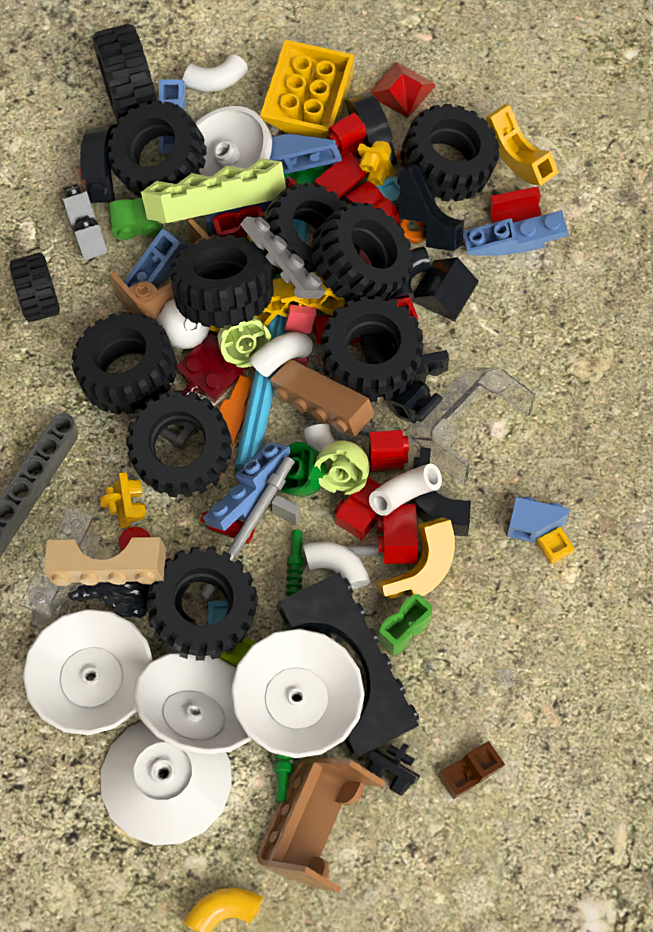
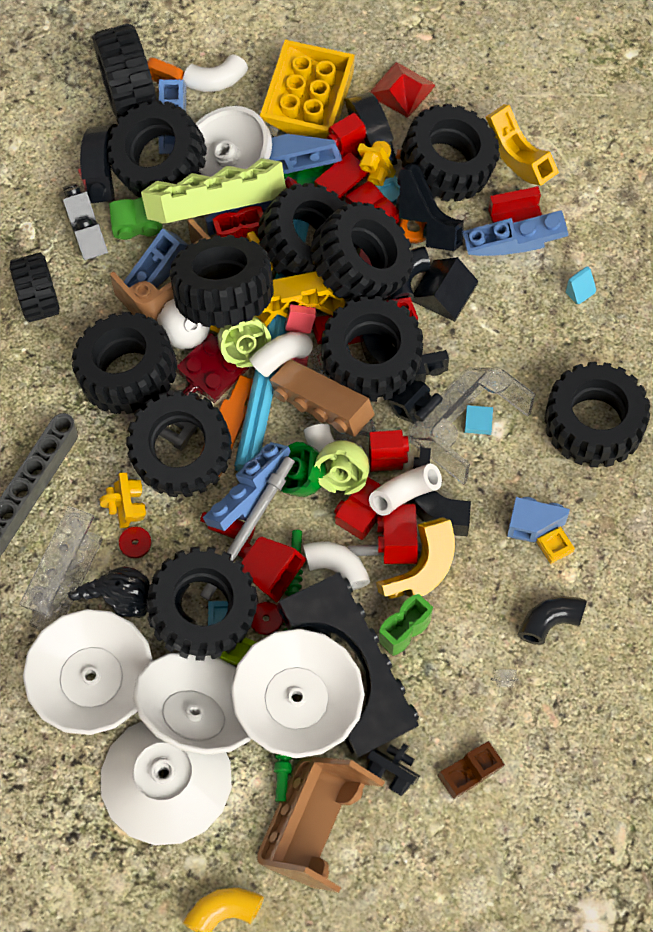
tan arch [43,537,166,586] -> none
light grey wing [240,217,326,299] -> none
light grey tile [271,495,301,525] -> none
none -> orange beam [147,58,185,83]
none -> red torso [238,536,306,602]
none -> red wheel [251,602,283,635]
none -> medium azure tile [465,405,493,435]
none -> black cylinder [518,596,587,645]
none -> black tyre [544,362,651,468]
none -> medium azure slope [566,267,596,305]

